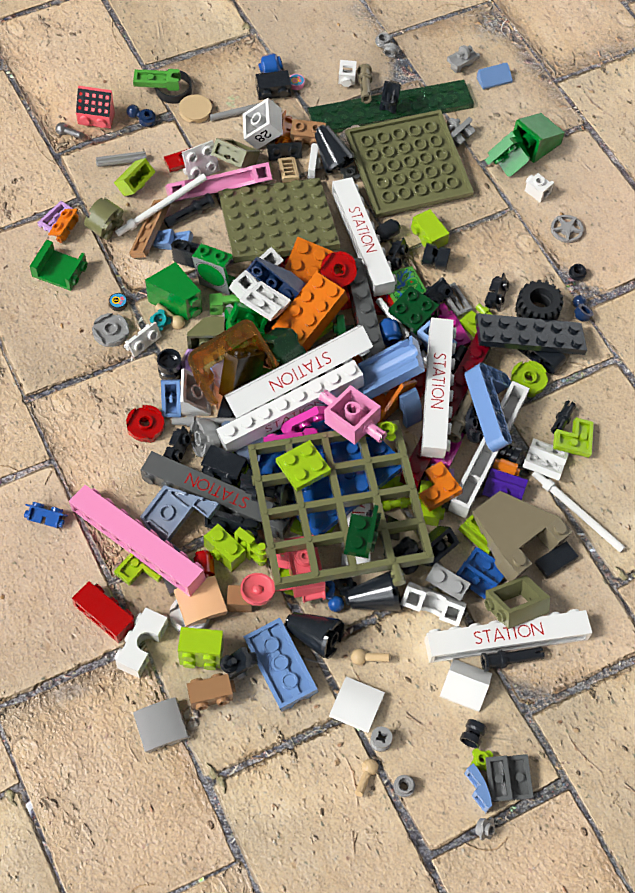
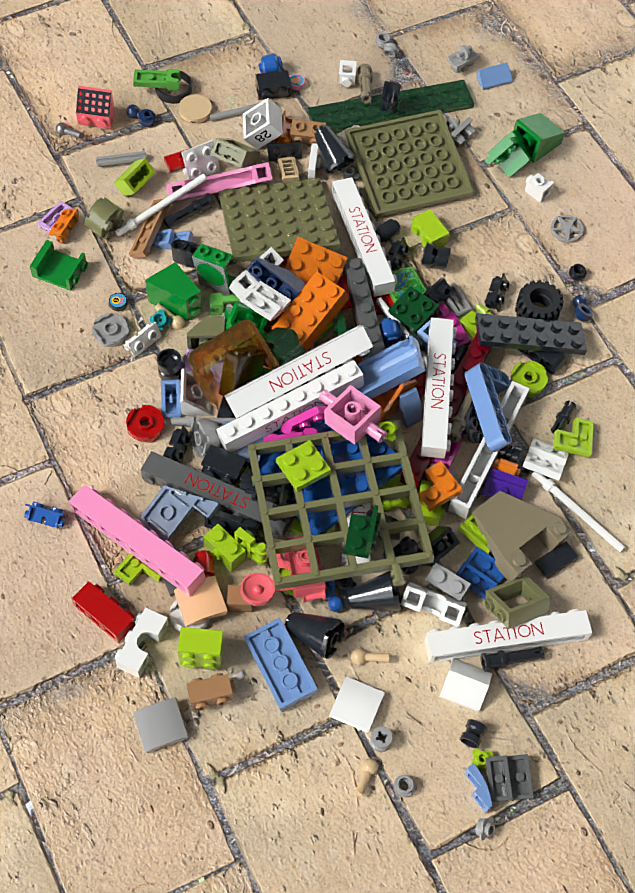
black hips [220,647,258,680] -> none
red plate [320,251,357,288] -> none

